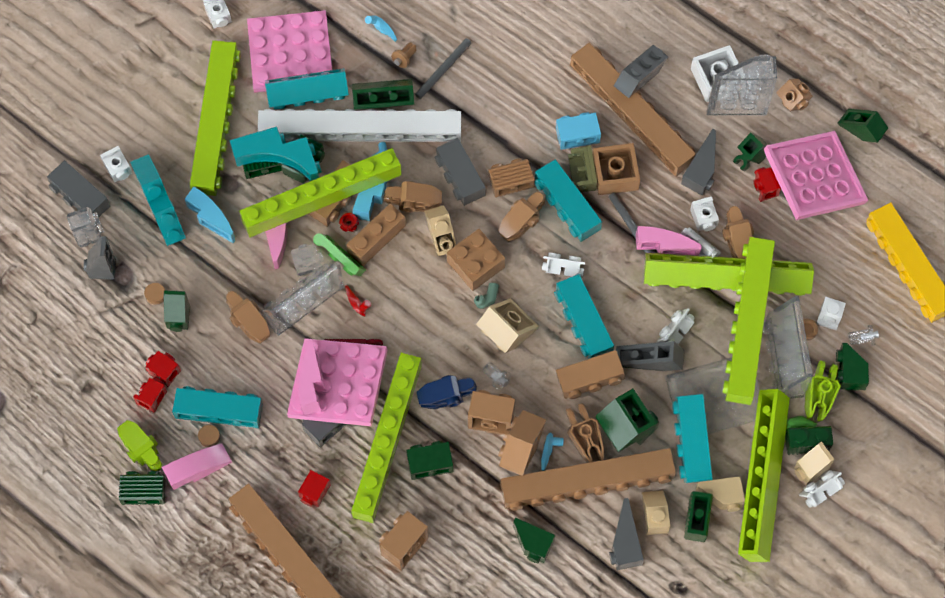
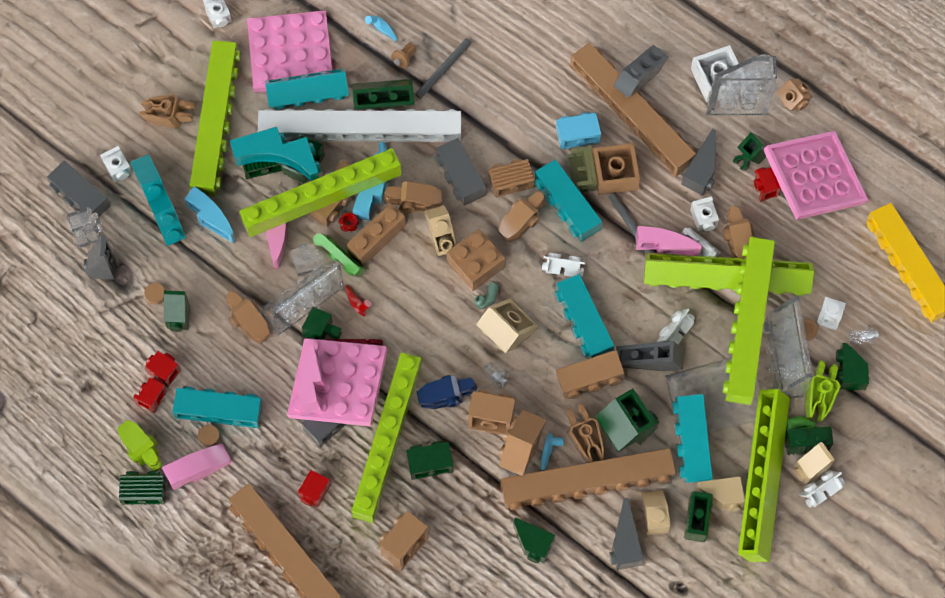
dark green slope [838,109,888,143] -> none
none -> medium nougat hinge [139,94,196,129]
none -> dark green brick [302,306,342,340]

